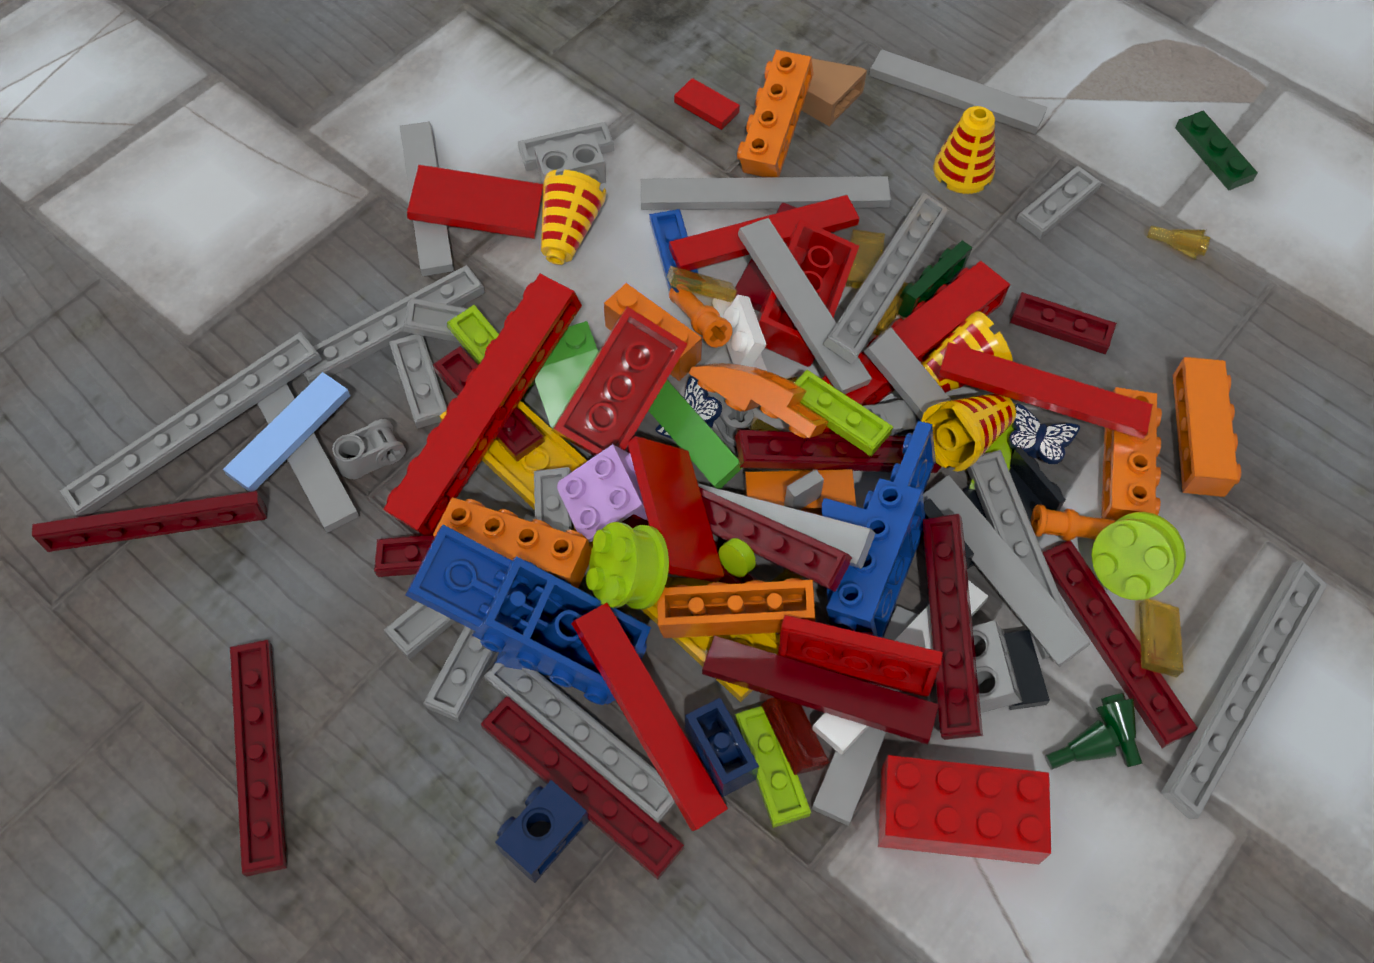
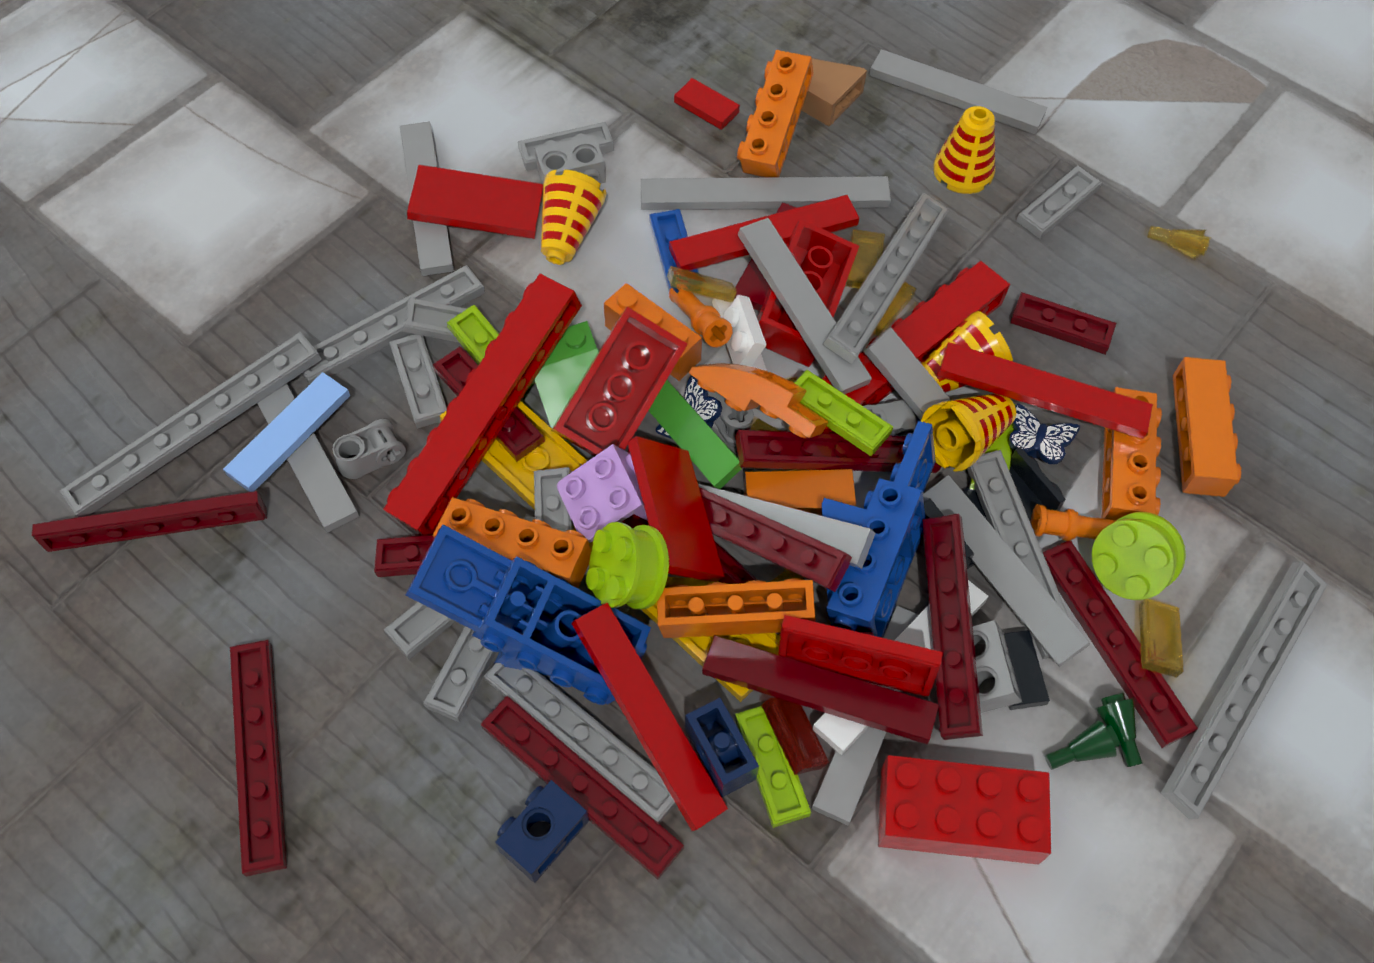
lime tile [719,538,756,577] -> none
light grey tile [784,470,824,510] -> none
dark green plate [898,240,973,318] -> none
dark green plate [1175,110,1258,191] -> none

